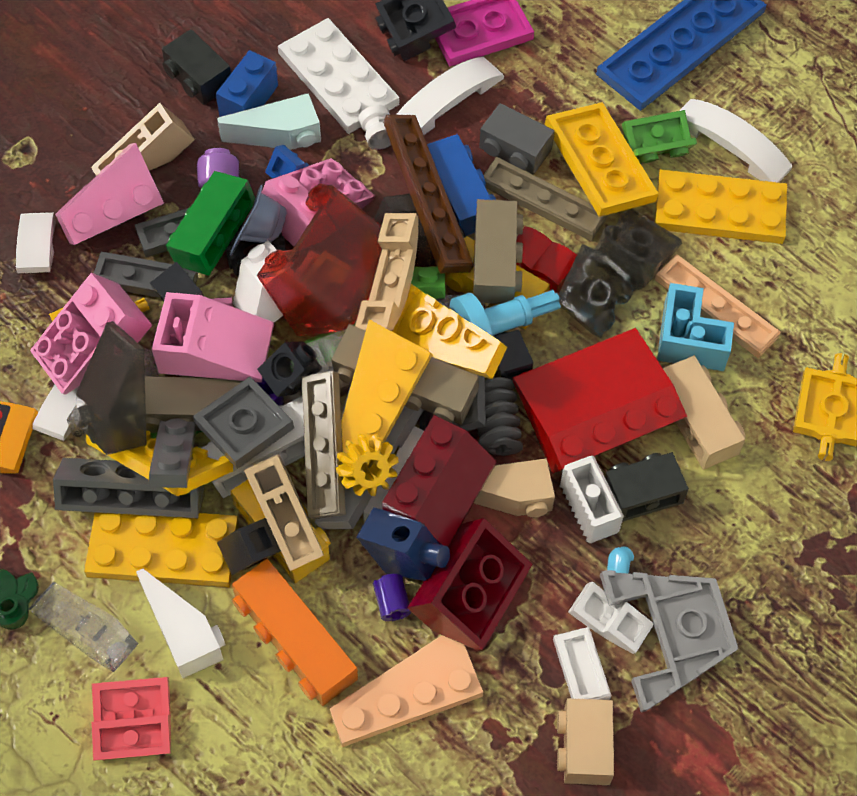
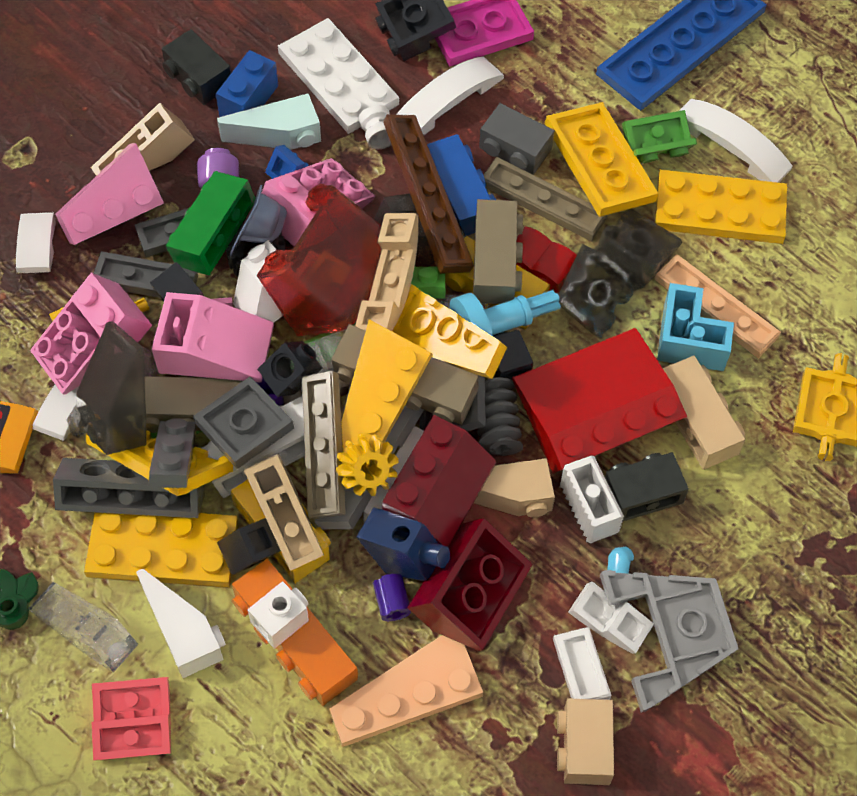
none -> white brick [248,581,309,649]

